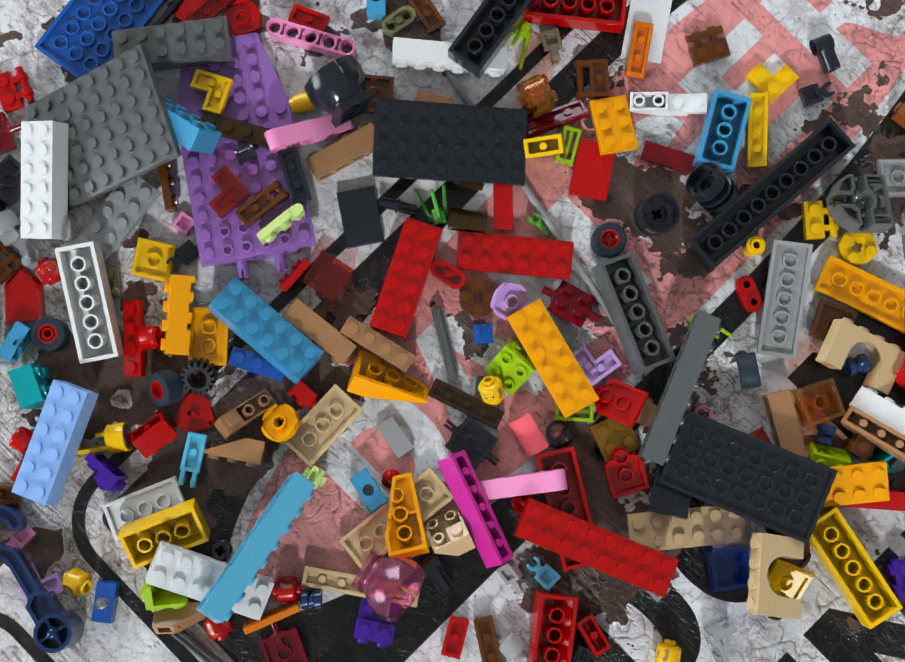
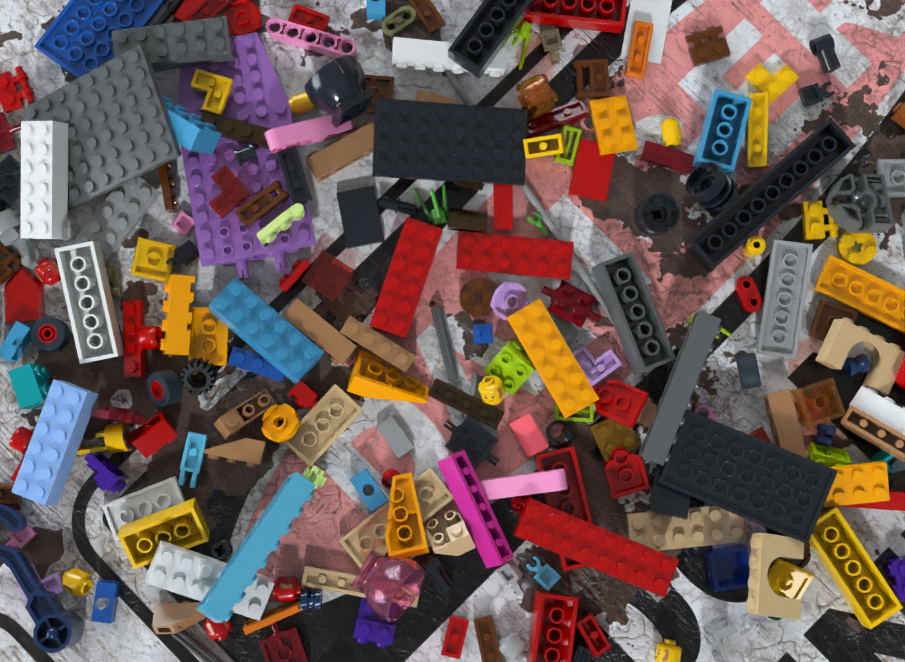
lime bracket [140,578,189,611] -> none
red piece [174,393,215,432] -> none
red plate [431,259,466,289] -> none
black wheel [591,222,627,259] -> none
white slope [630,92,707,116] -> none
reddish brown brick [842,433,876,461] -> none
none -> dark red plate [91,406,146,424]
none -> yellow brick [660,117,682,147]

